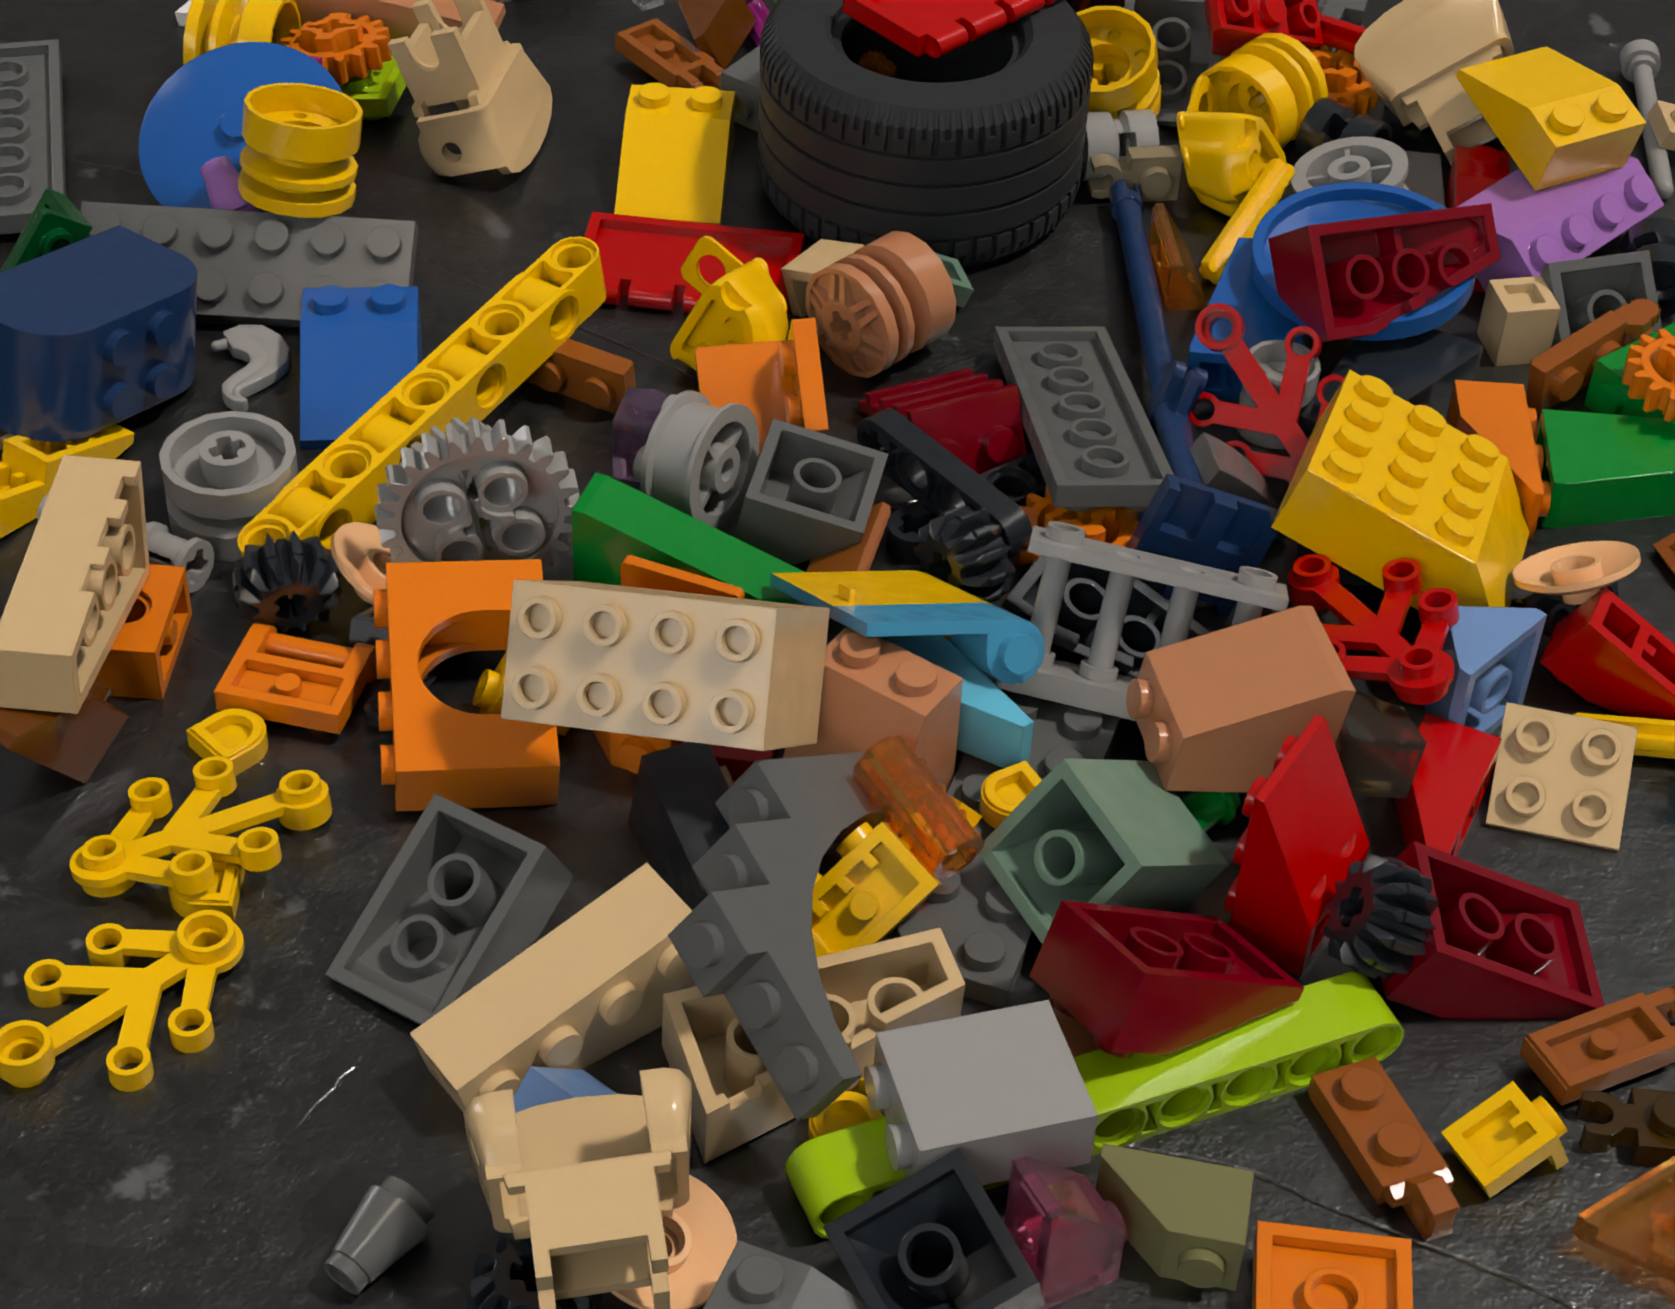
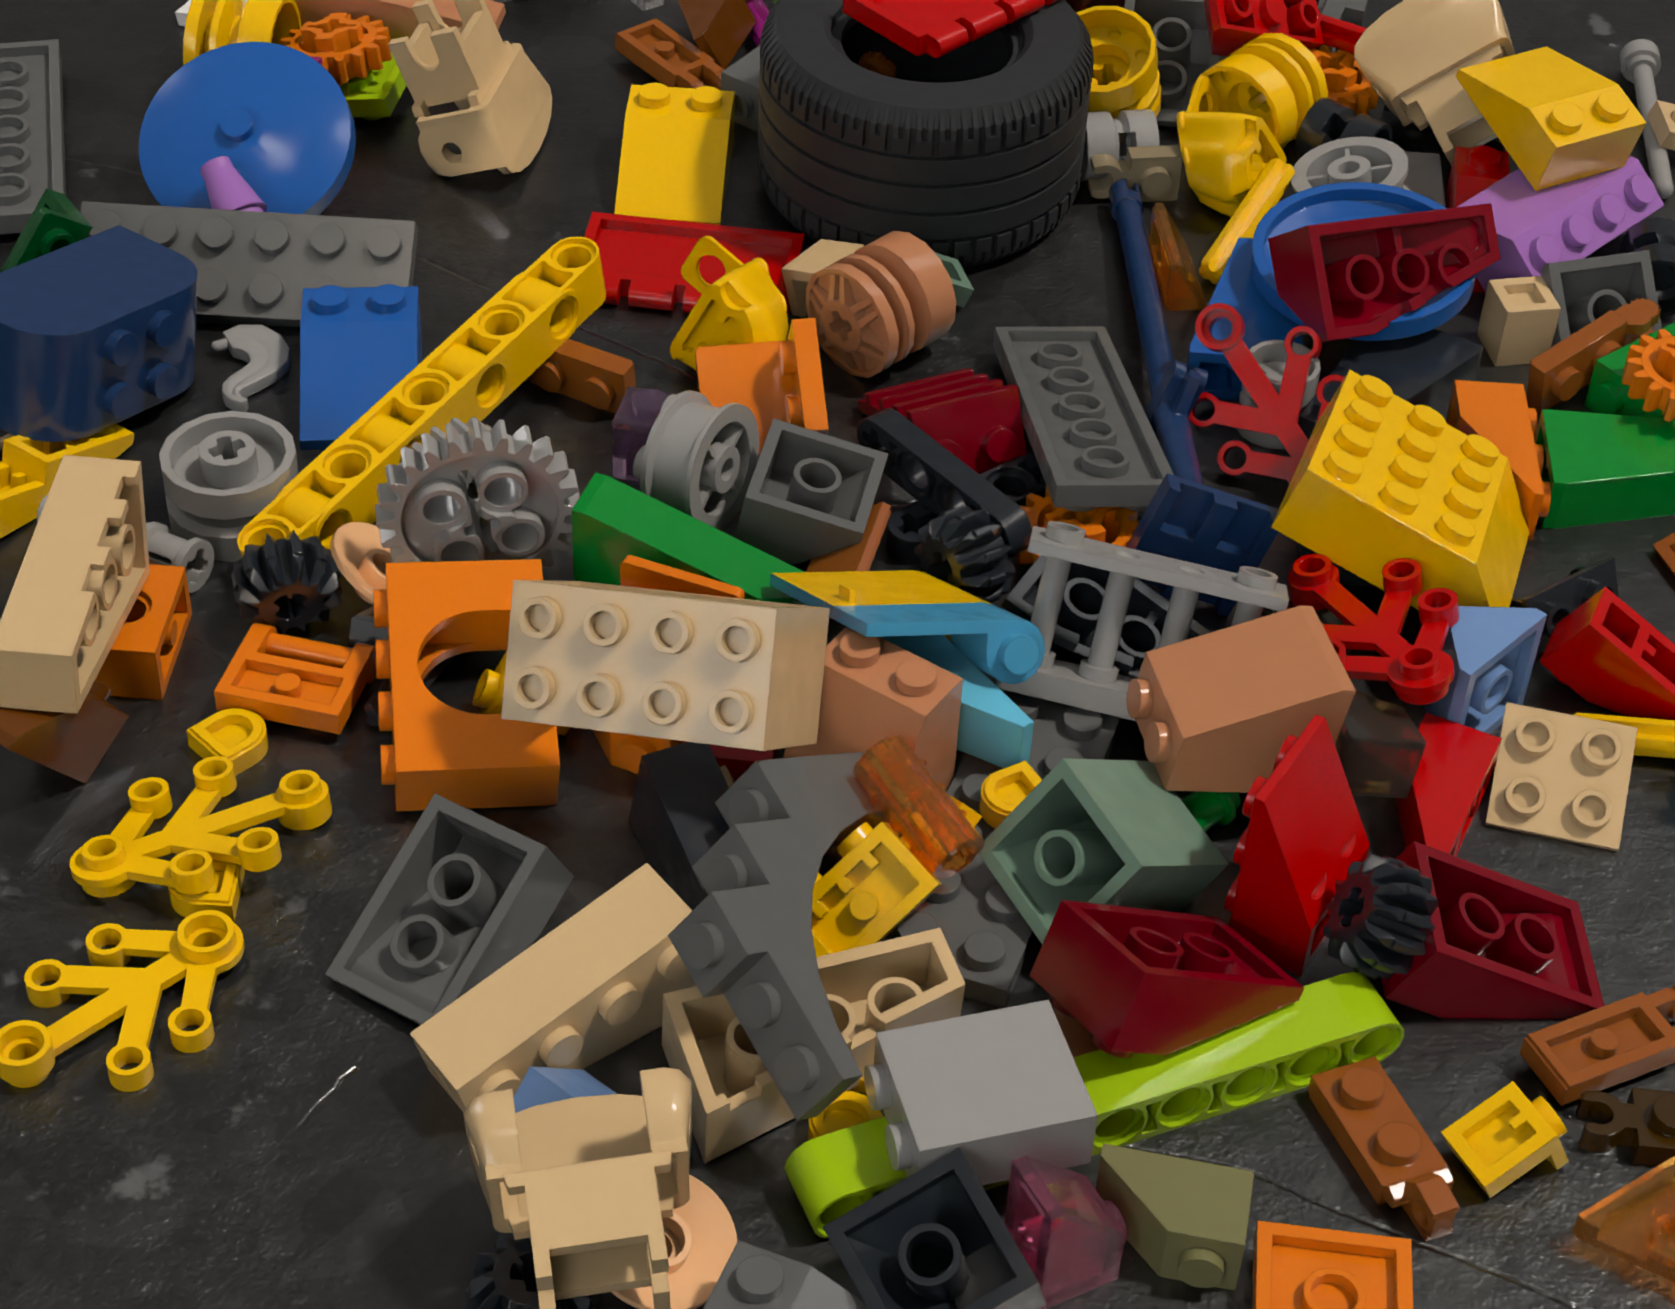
yellow wheel [238,83,363,218] -> none
dark grey cone [323,1176,435,1295] -> none
dark grey slope [1189,432,1287,541] -> none
light nougat dish [1512,540,1641,605] -> none

